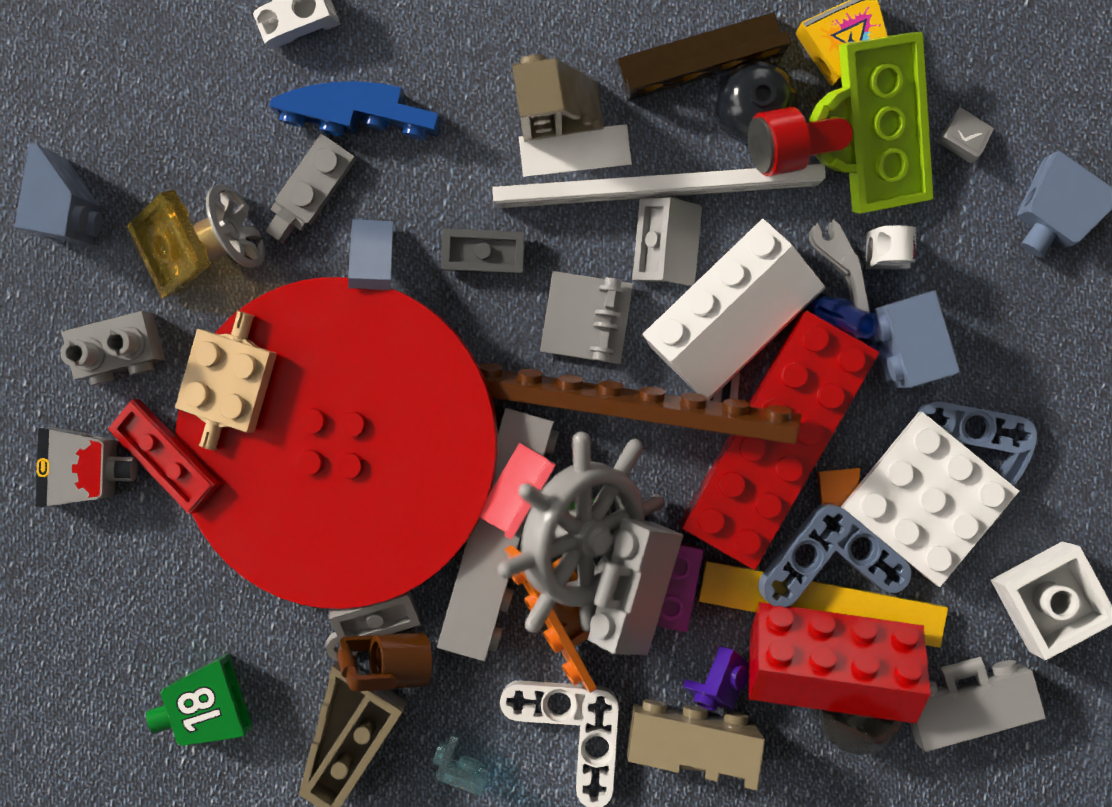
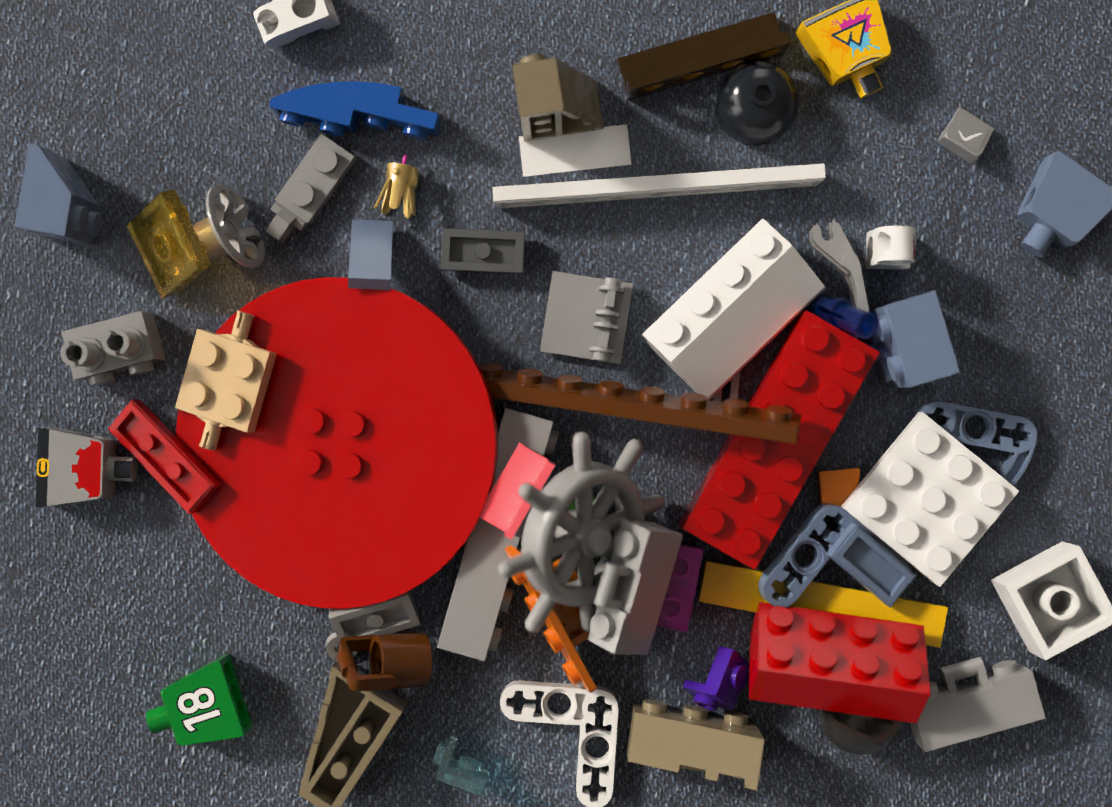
light grey panel [632,197,702,286] -> none
lime plate [748,32,933,214] -> none
none -> pearl gold piece [373,155,419,219]
none -> sand blue tile [826,522,916,608]

